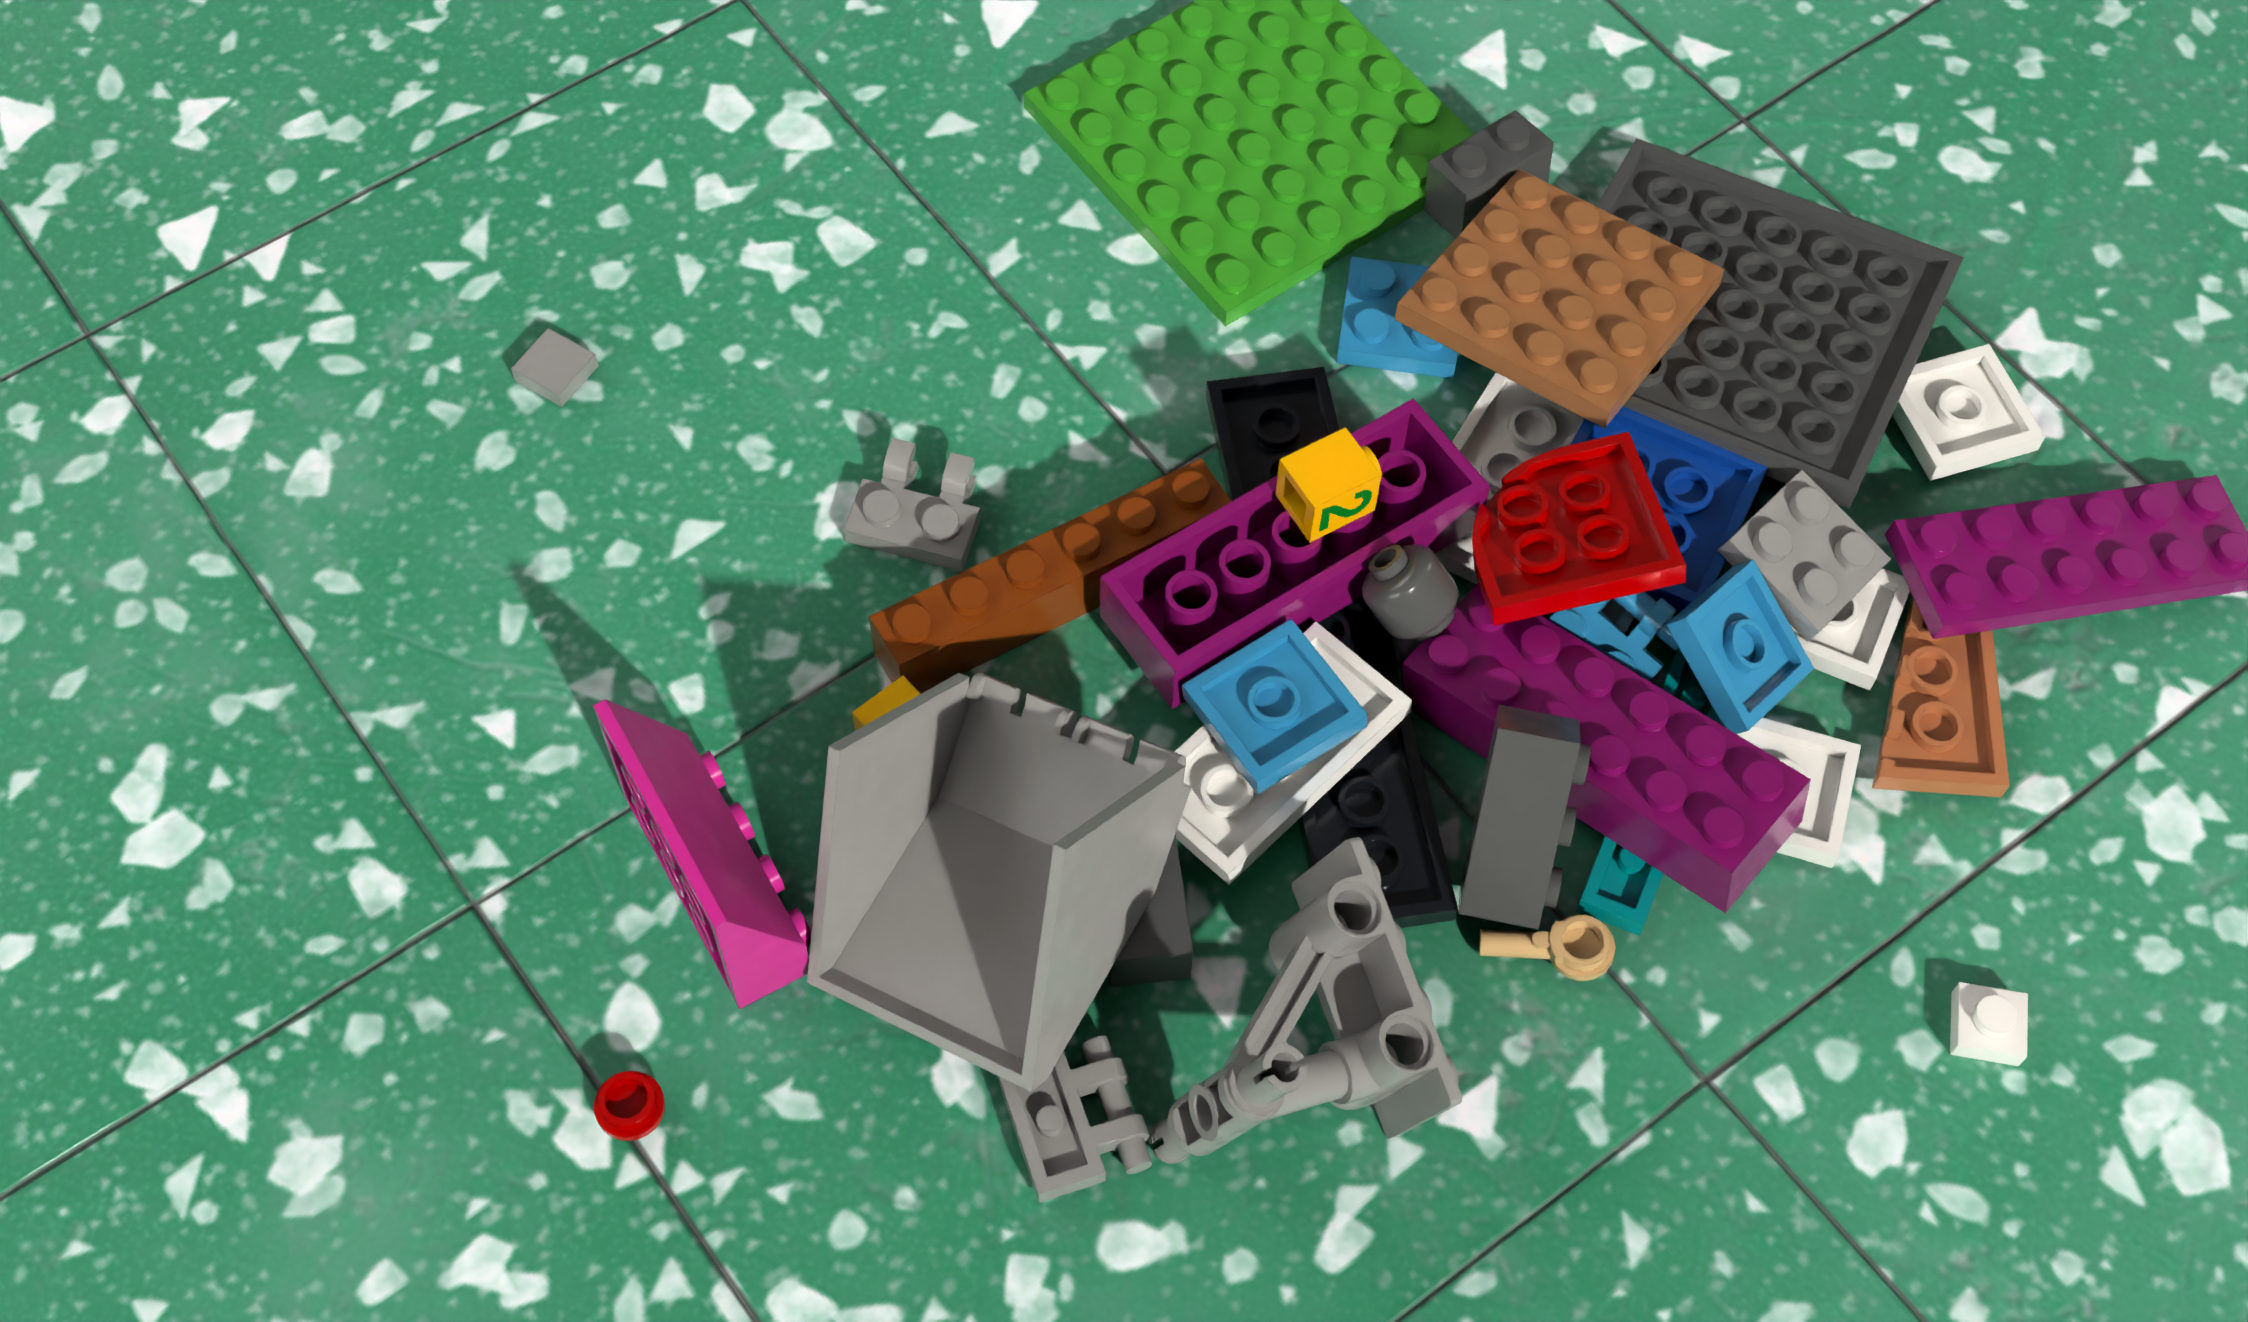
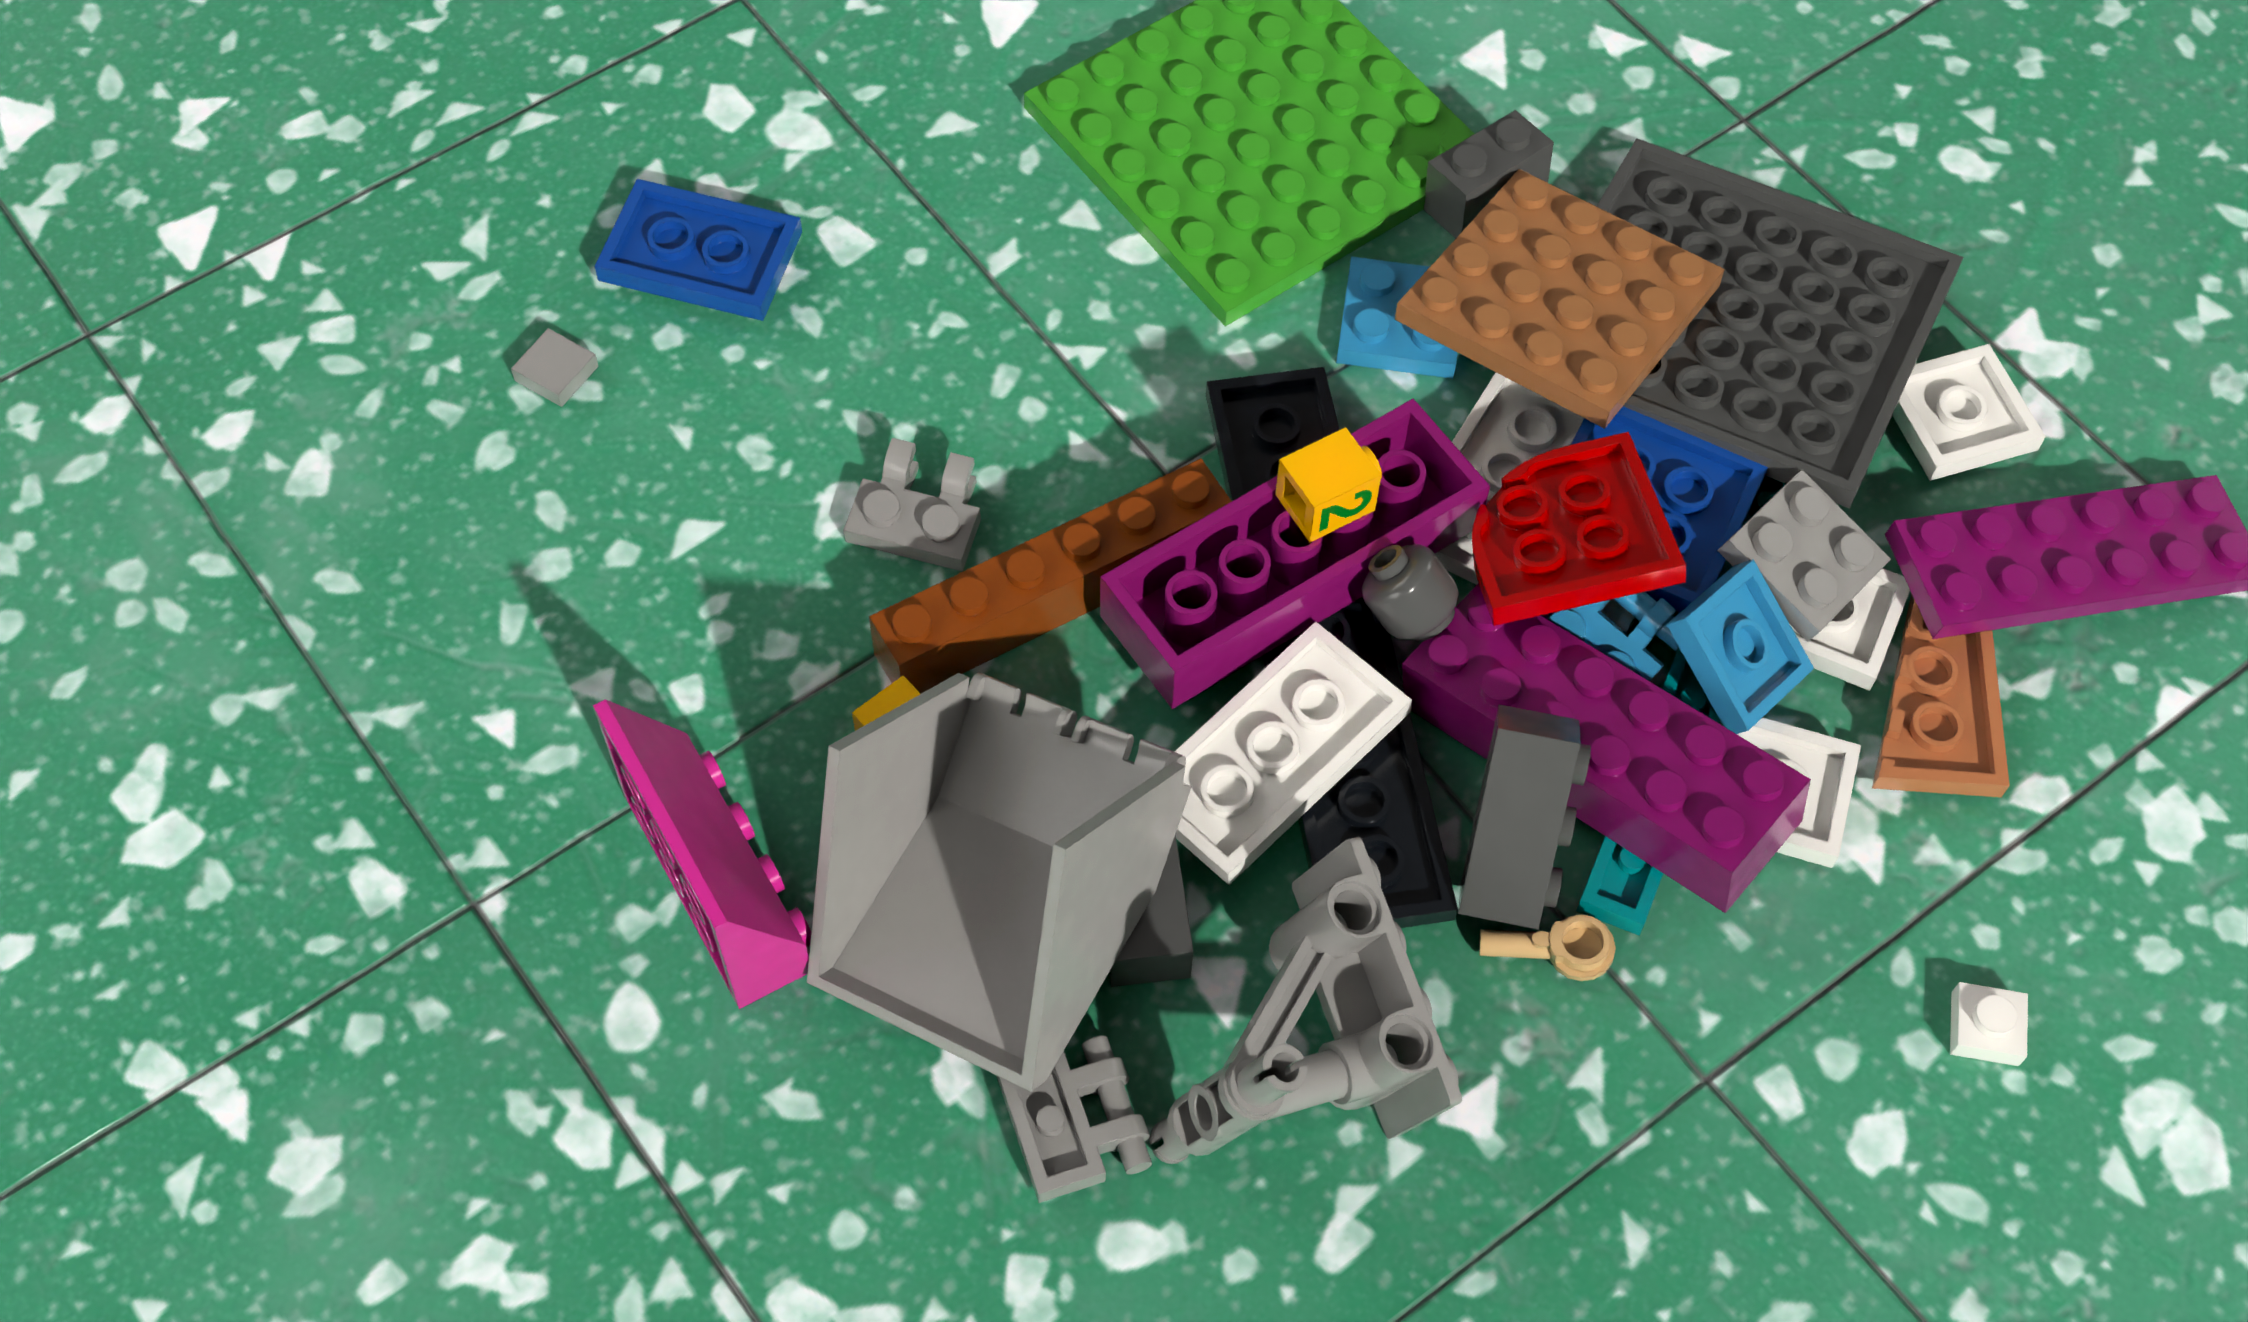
red plate [594,1071,665,1141] -> none
dark azure plate [1182,619,1368,795] -> none
none -> blue plate [594,179,802,321]

